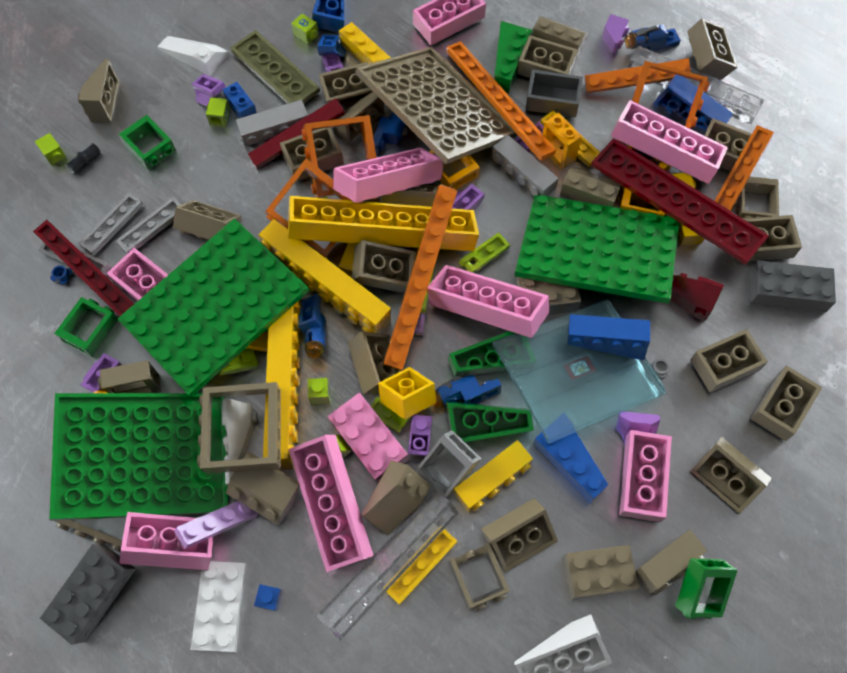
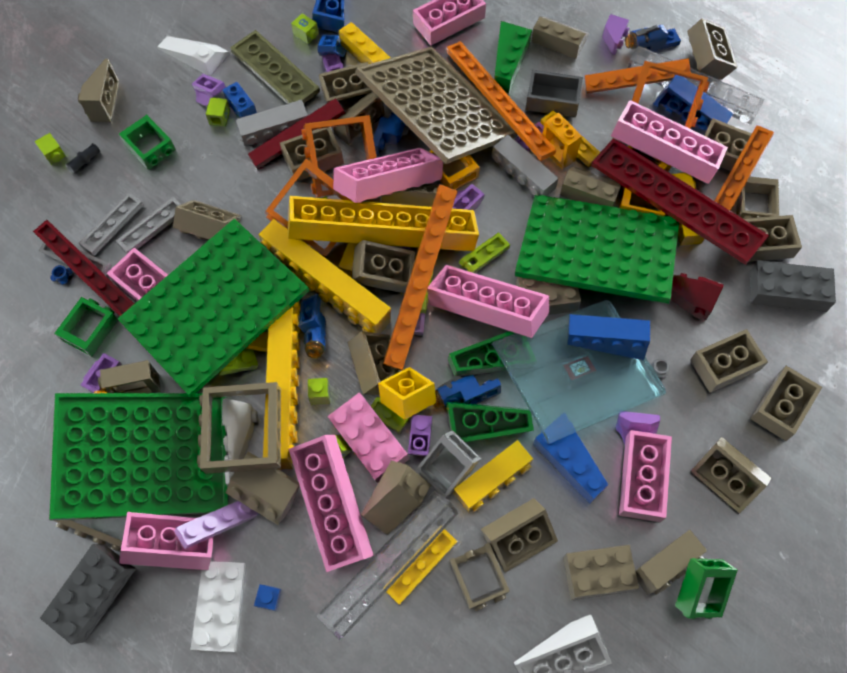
dark tan brick [517,35,578,78] -> none

